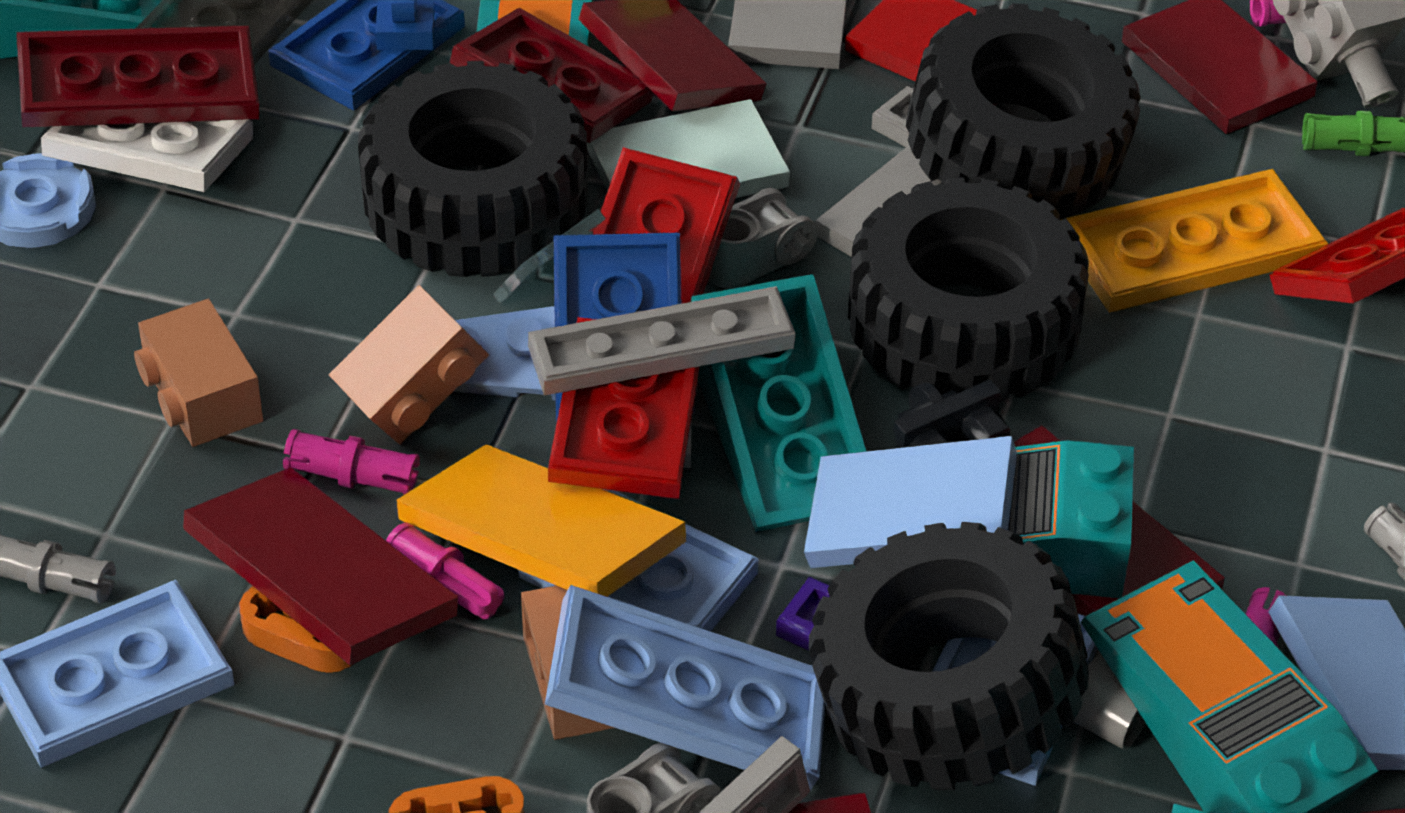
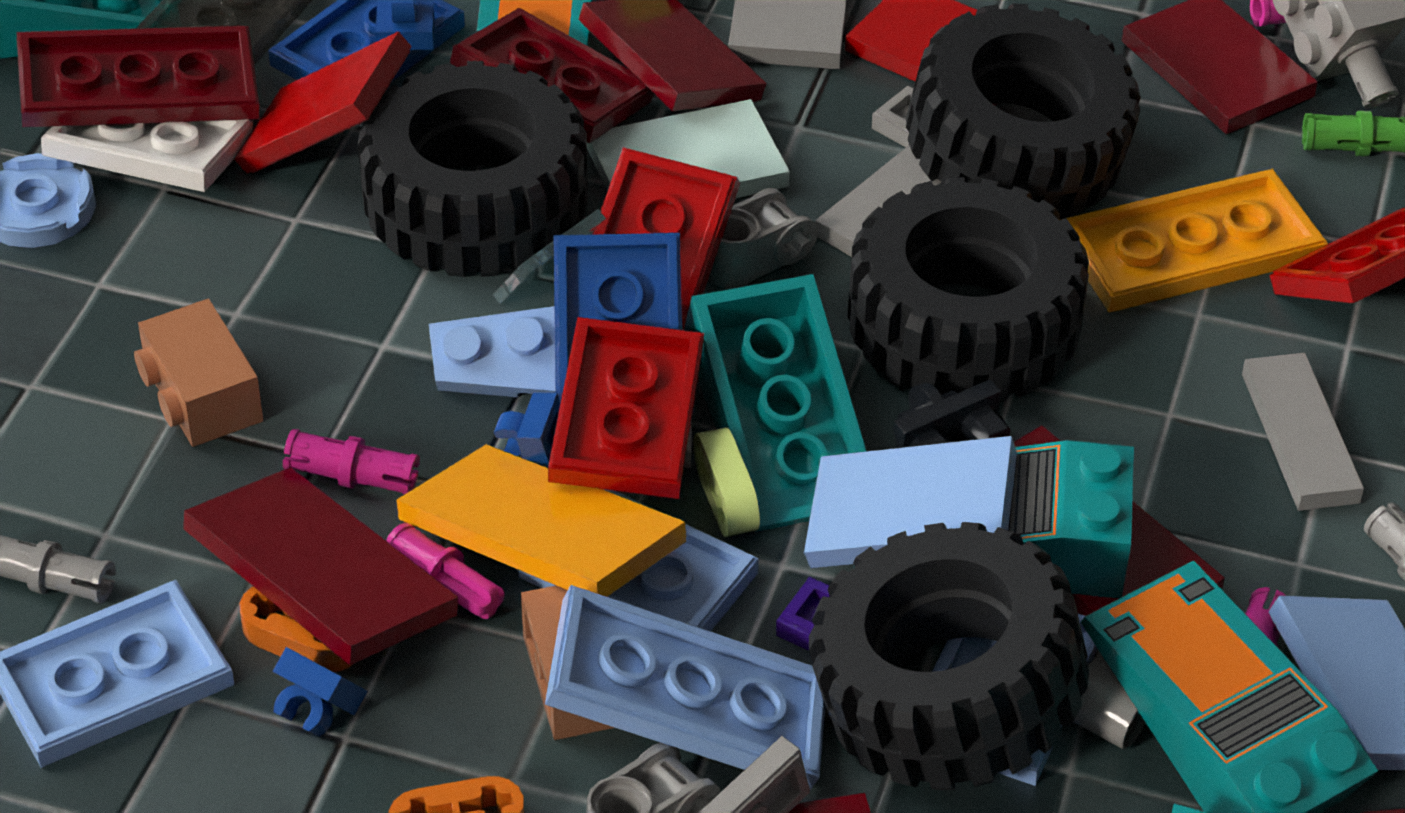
brick [328,285,489,445] -> none
light grey tile [528,286,795,396] -> none
none -> red tile [234,31,412,174]
none -> blue tile [272,647,368,737]
none -> blue tile [494,393,561,468]
none -> yellowish green beam [693,427,760,537]
none -> light grey tile [1242,353,1364,511]

